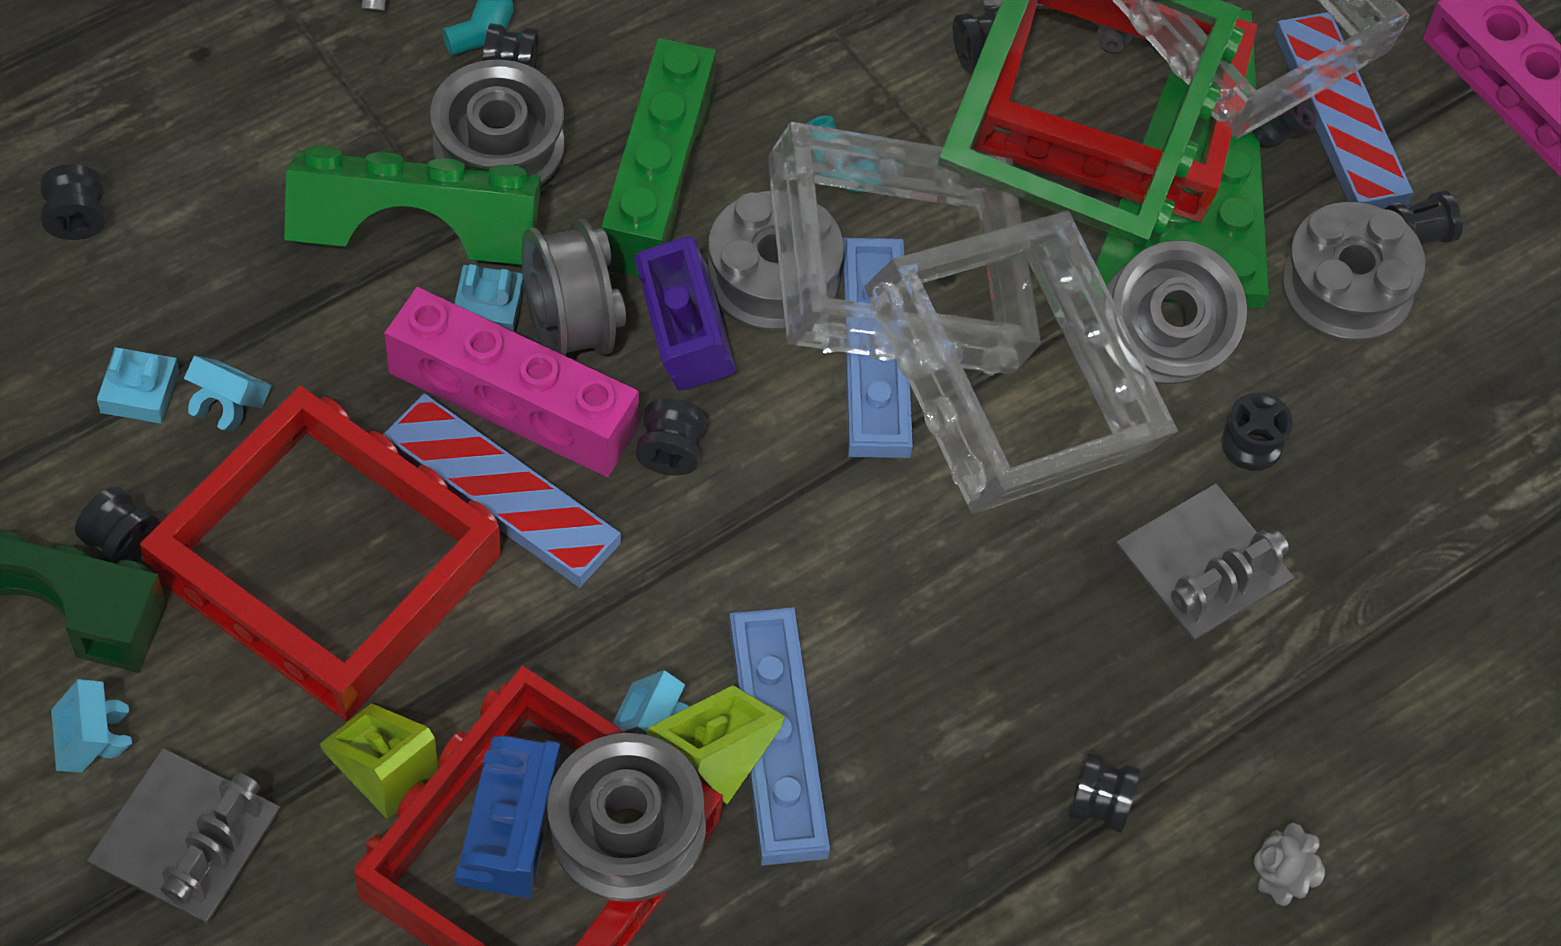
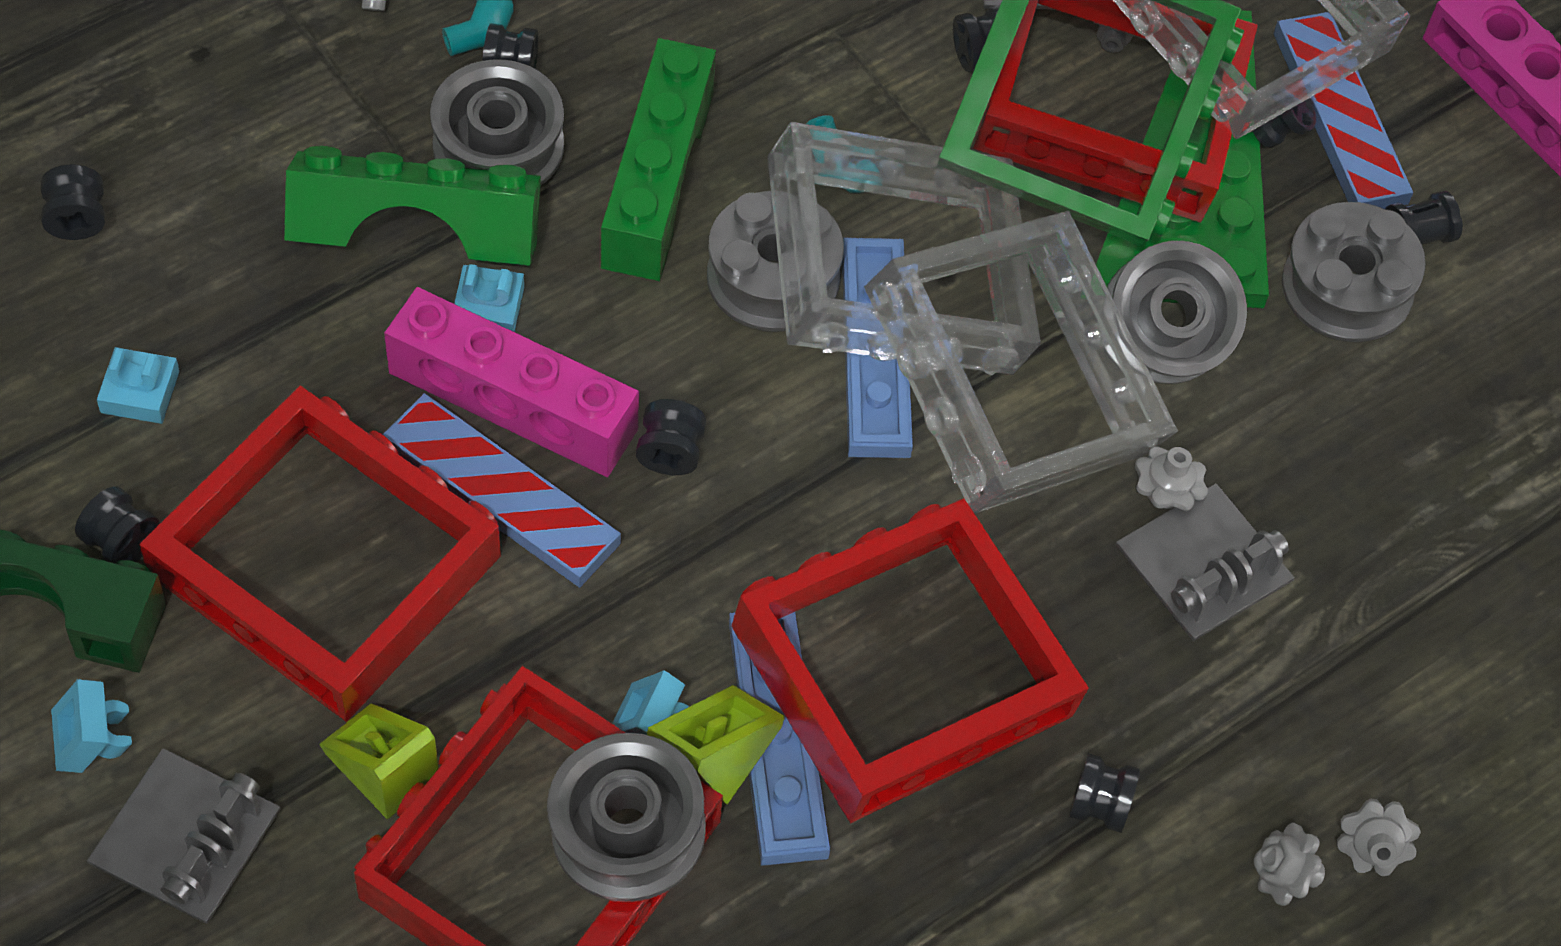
medium azure tile [184,356,272,431] -> none
blue hinge [454,736,561,899] -> none
flat silver wheel [521,219,626,356] -> none
dark purple brick [634,237,736,390] -> none
black wheel [1221,392,1293,471] -> none
none -> red window [731,498,1089,823]
none -> light grey plant [1135,447,1208,511]
none -> light grey plant [1337,798,1421,876]

